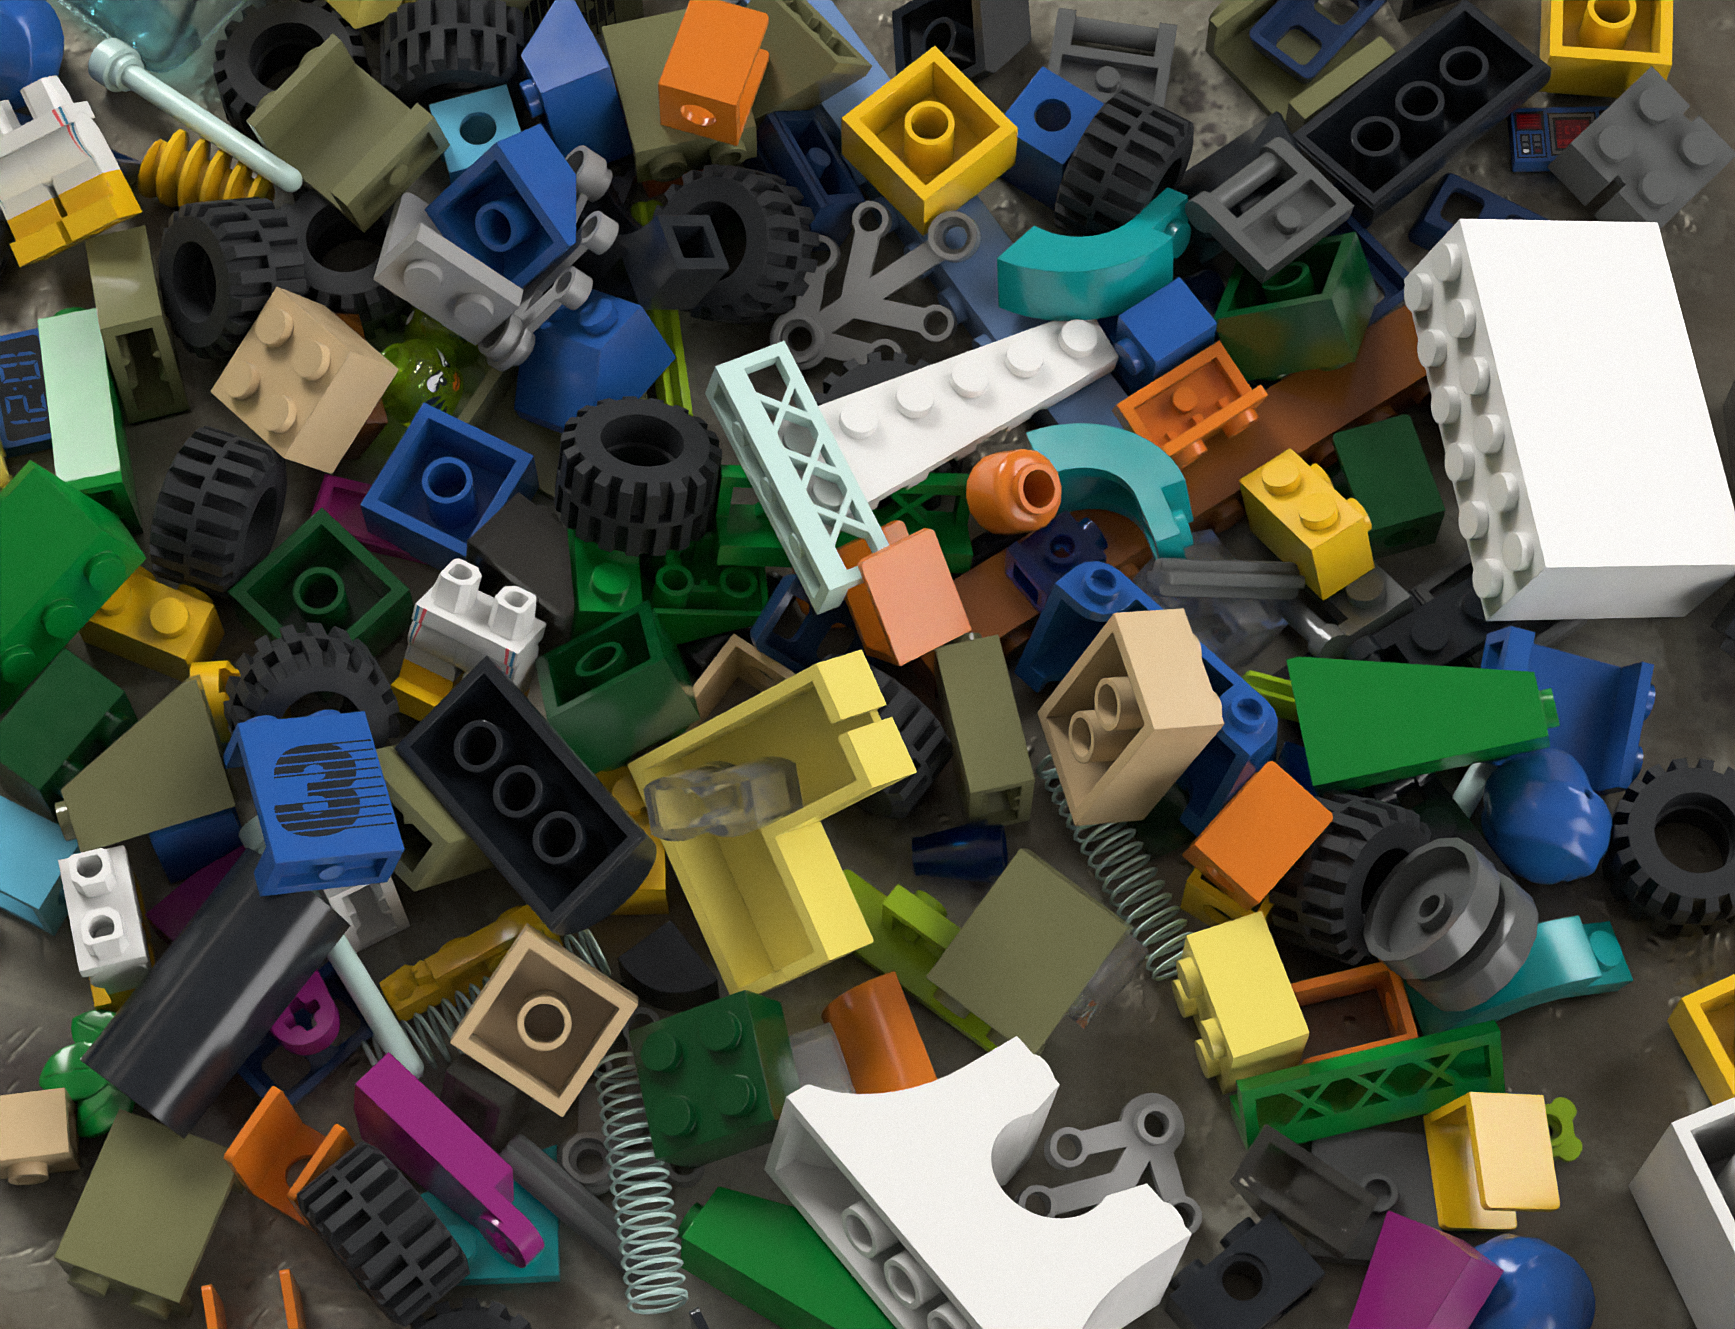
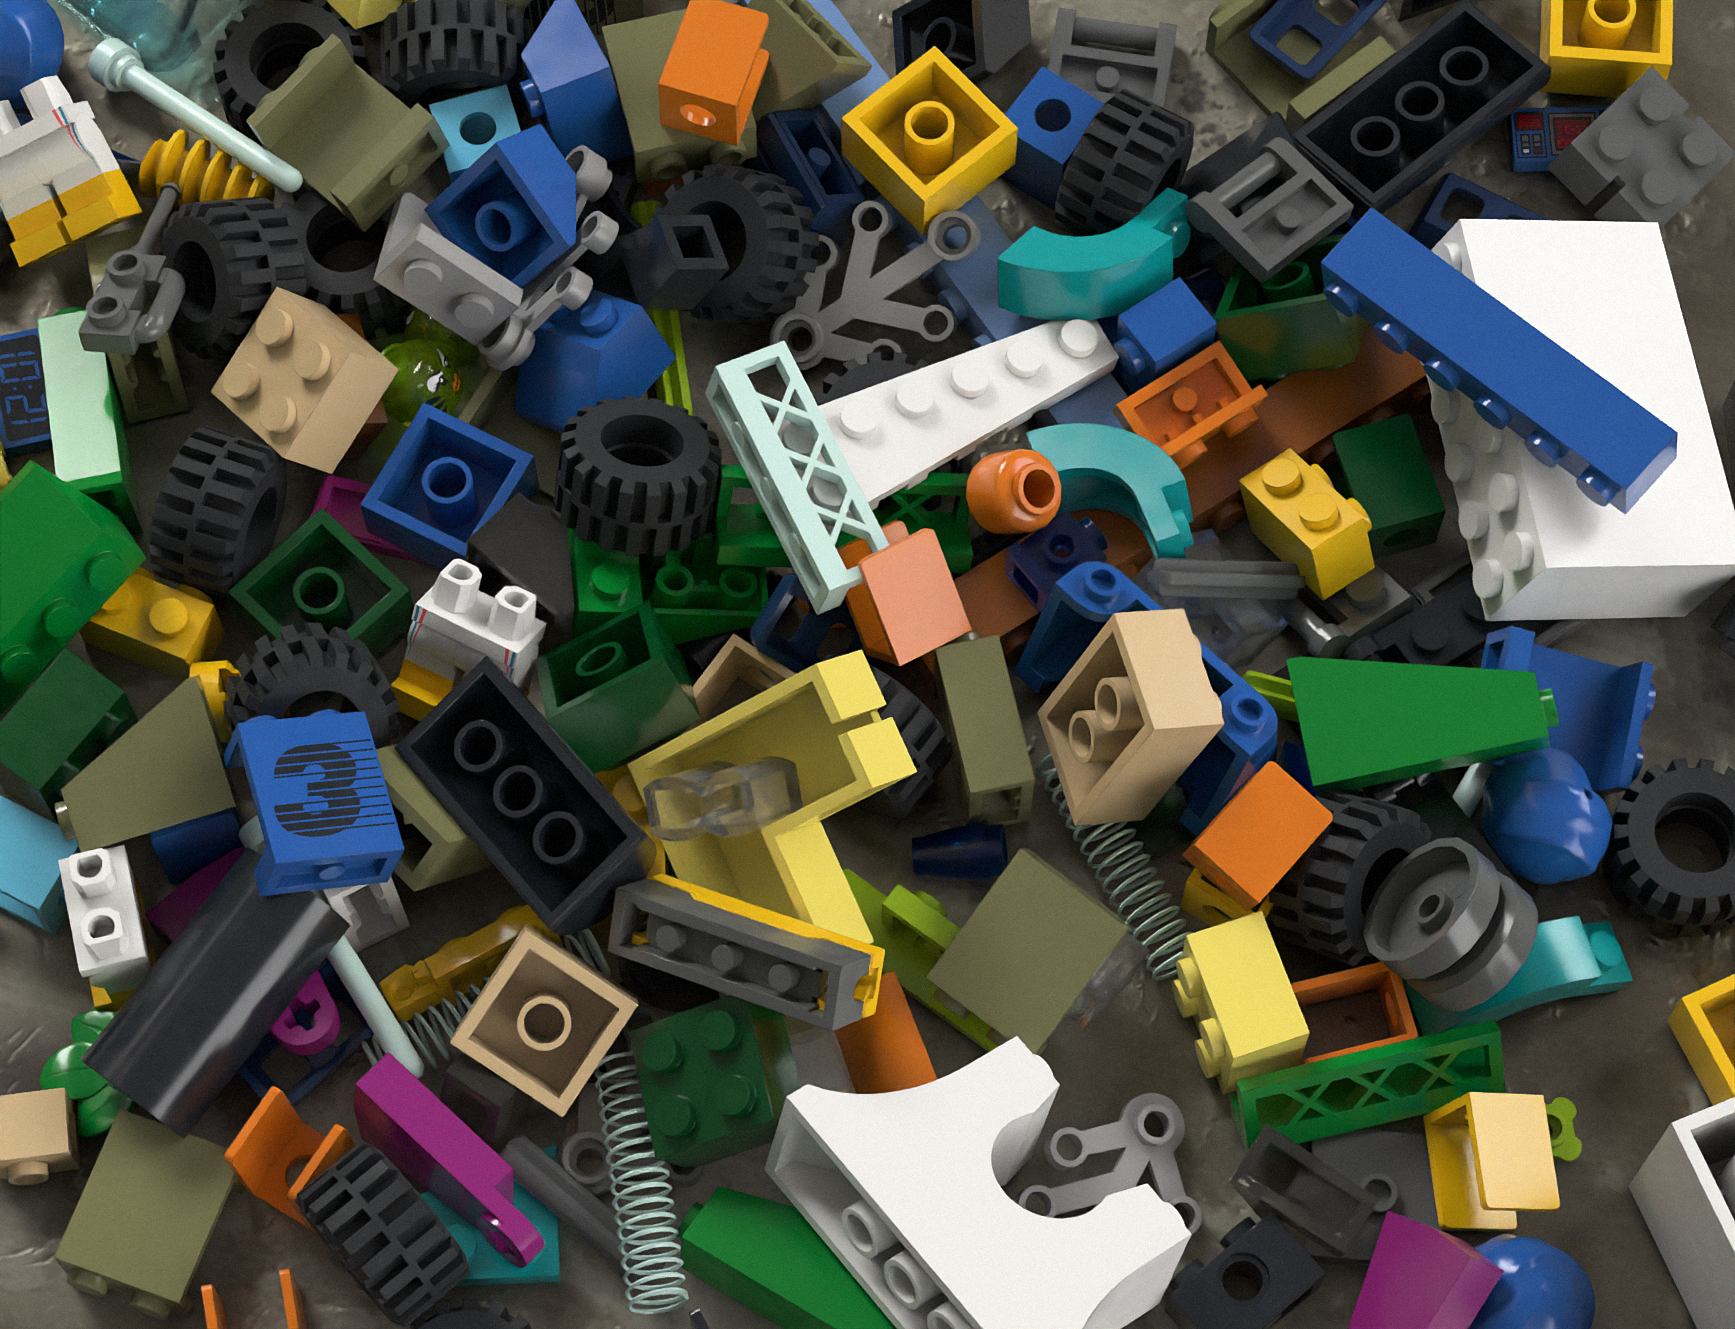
none -> dark grey piece [78,182,186,355]
none -> dark grey piece [607,873,885,1031]
none -> blue brick [1321,207,1678,515]

